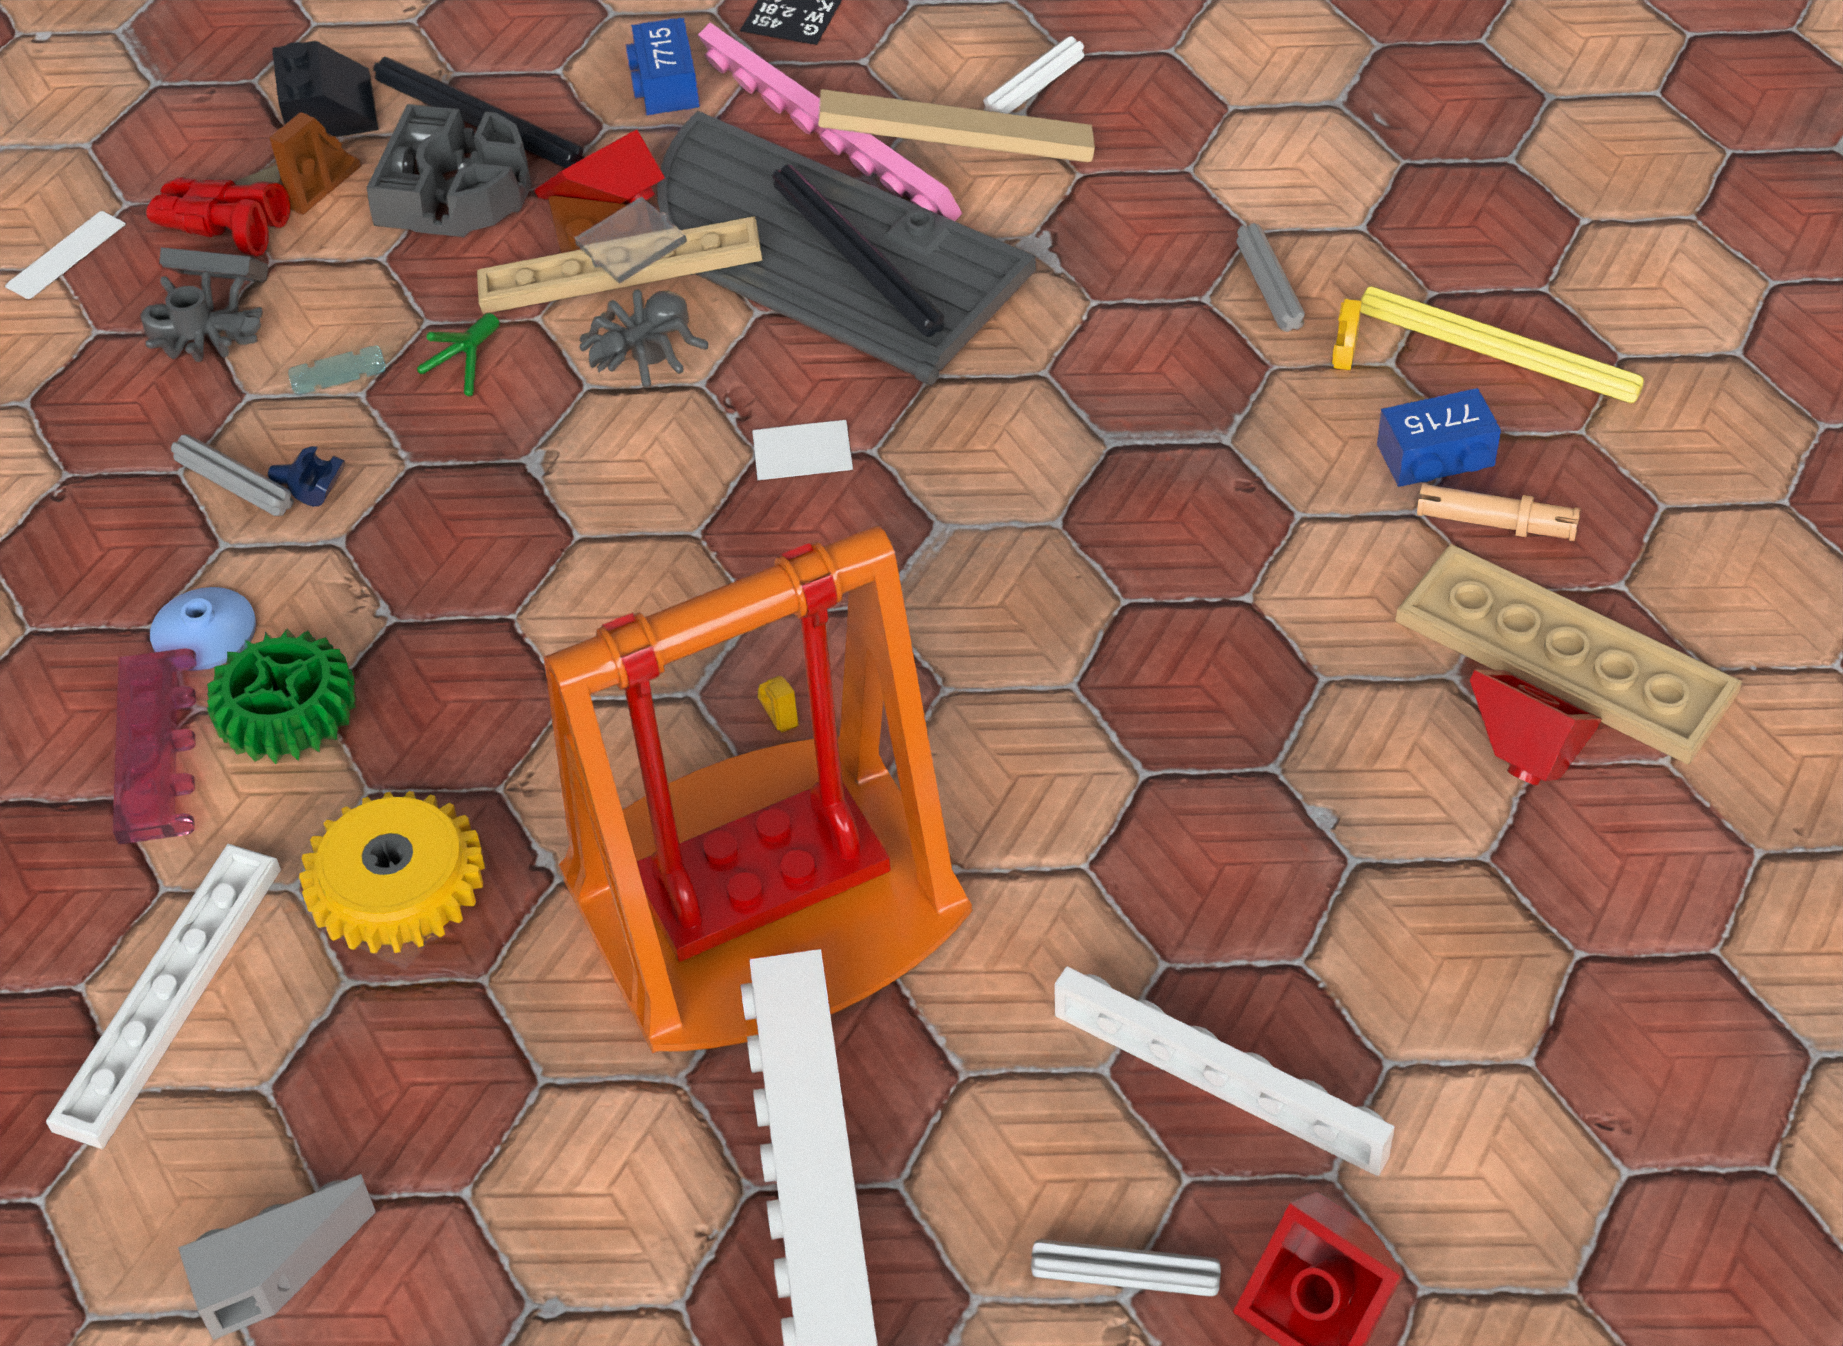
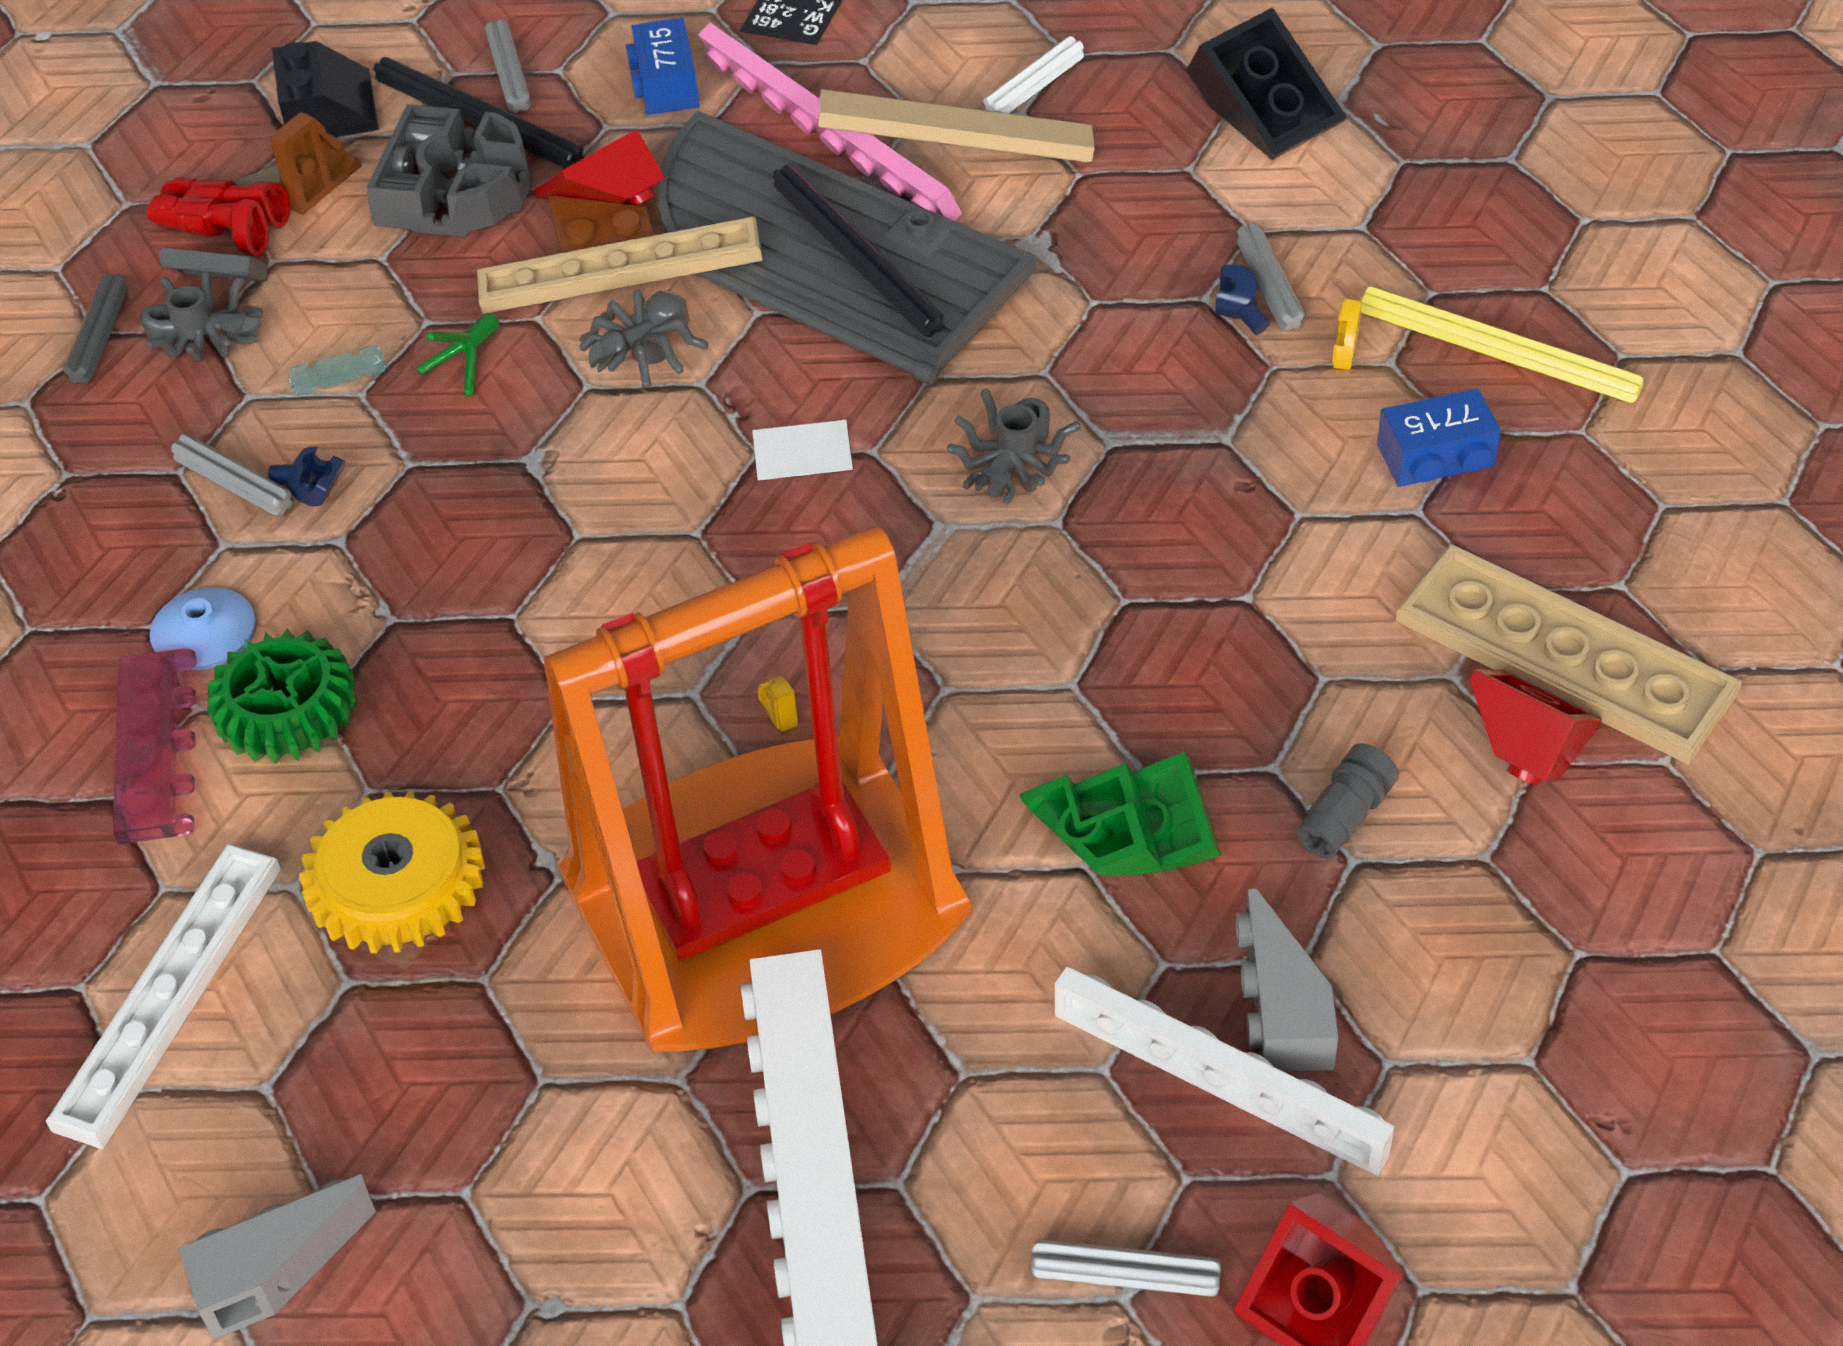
white sticker [5,211,125,299] -> none
clear piece [575,197,687,284] -> none
light nougat pin [1417,483,1581,541] -> none
none -> dark grey axle [63,273,128,384]
none -> light grey axle [485,19,531,113]
none -> dark grey animal [947,388,1080,504]
none -> green slope [1020,751,1221,876]
none -> black slope [1186,7,1347,160]
none -> dark blue piece [1215,264,1270,335]
none -> light grey slope [1235,889,1339,1072]
none -> dark grey axle [1296,743,1399,859]

